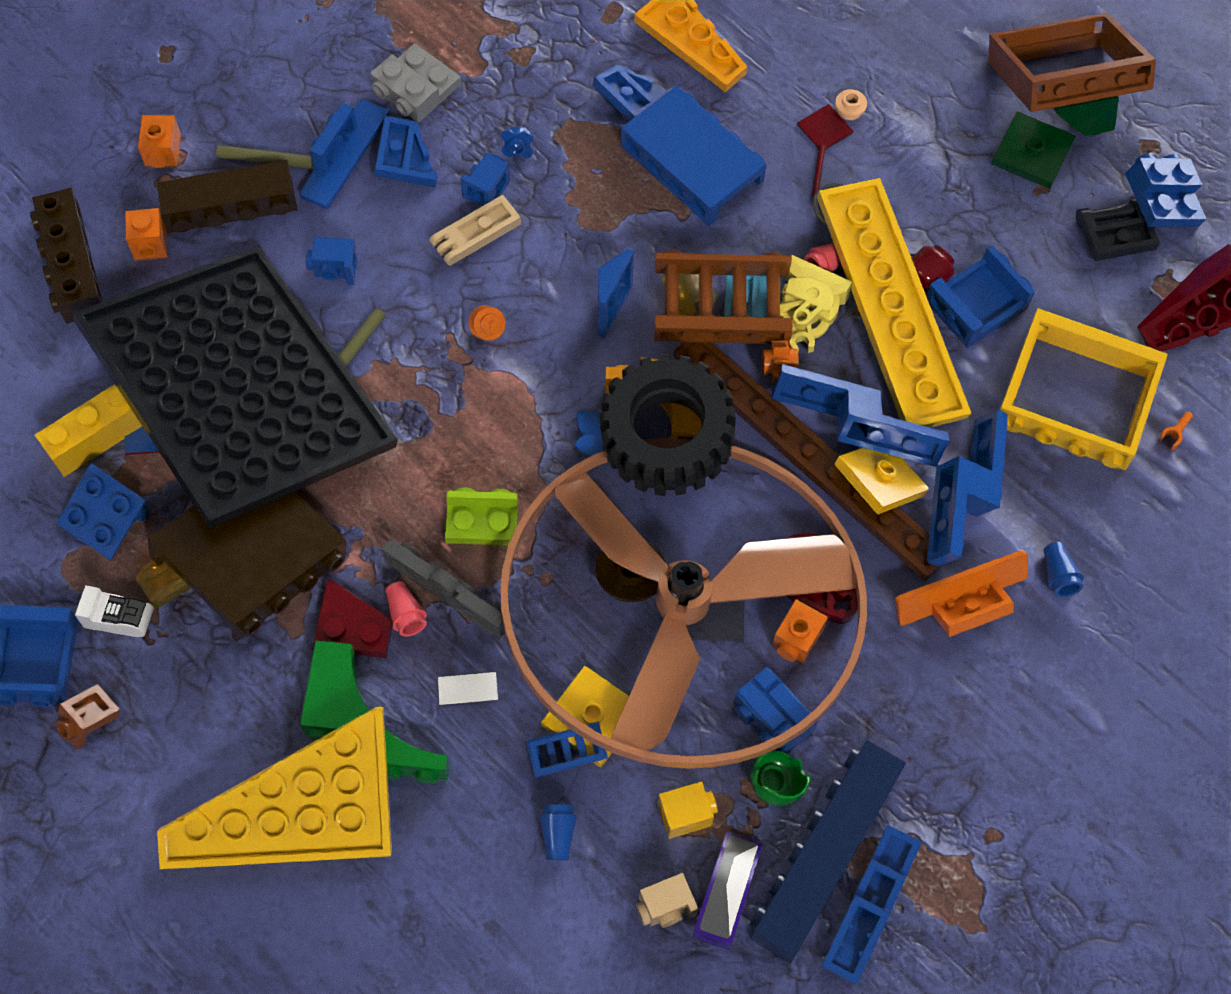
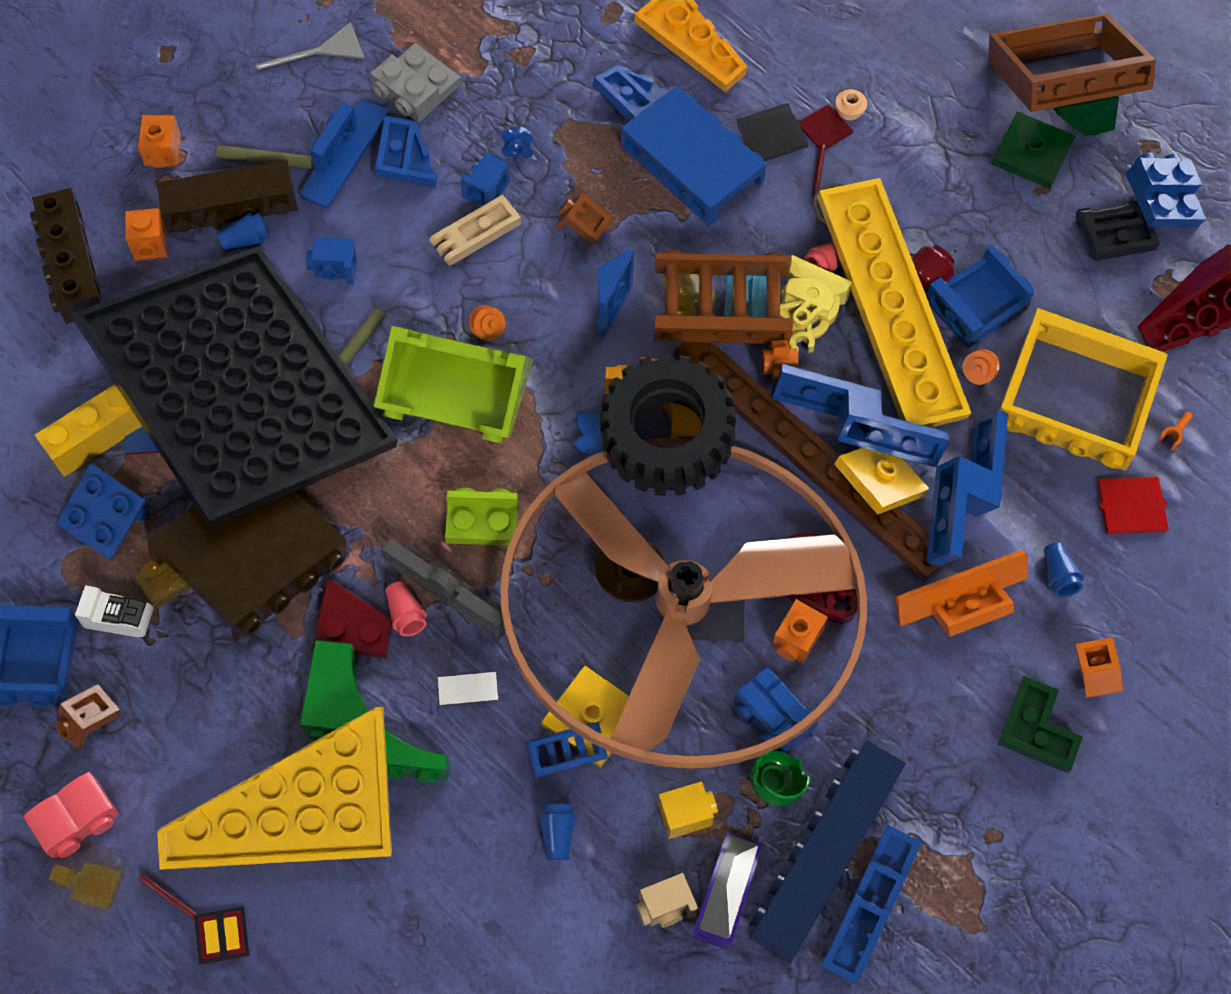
none -> coral brick [23,772,119,859]
none -> clear yellow plate [49,861,124,912]
none -> piece [139,874,250,965]
none -> blue cone [218,213,270,251]
none -> light grey piece [255,22,364,70]
none -> lime windscreen [374,326,533,443]
none -> dark orange bracket [555,193,613,245]
none -> clear smoke piece [737,103,808,161]
none -> orange wheel [963,349,1000,385]
none -> dark green plate [998,676,1083,773]
none -> orange brick [1076,637,1123,698]
none -> red piece [1097,477,1169,534]

